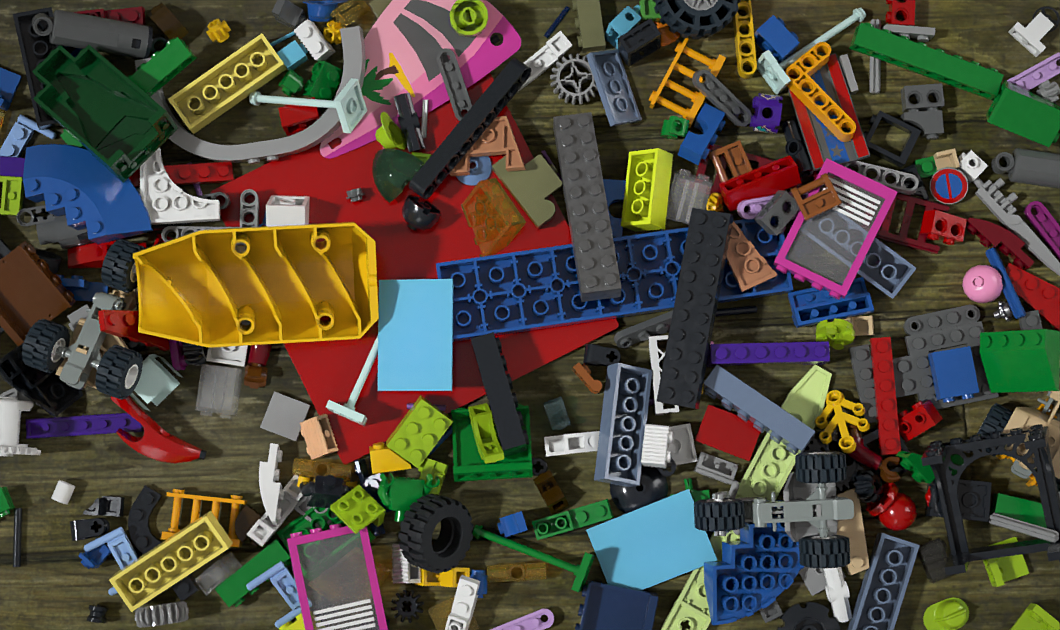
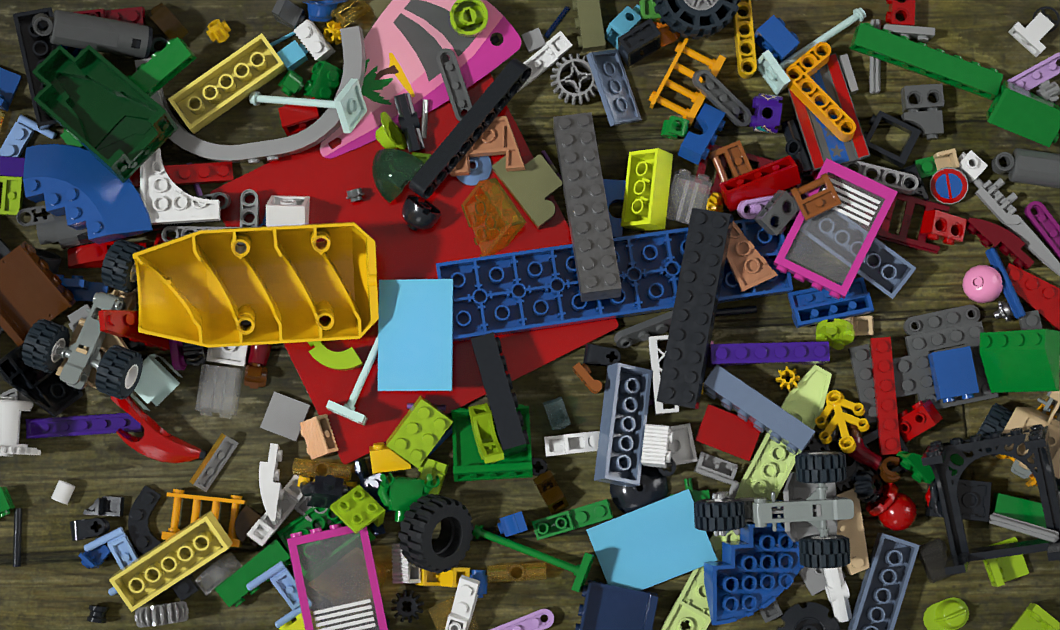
none -> light grey plate [189,433,239,492]
none -> lime arch [308,341,364,371]
none -> light grey tile [521,28,546,53]
none -> yellow gear [776,366,800,392]

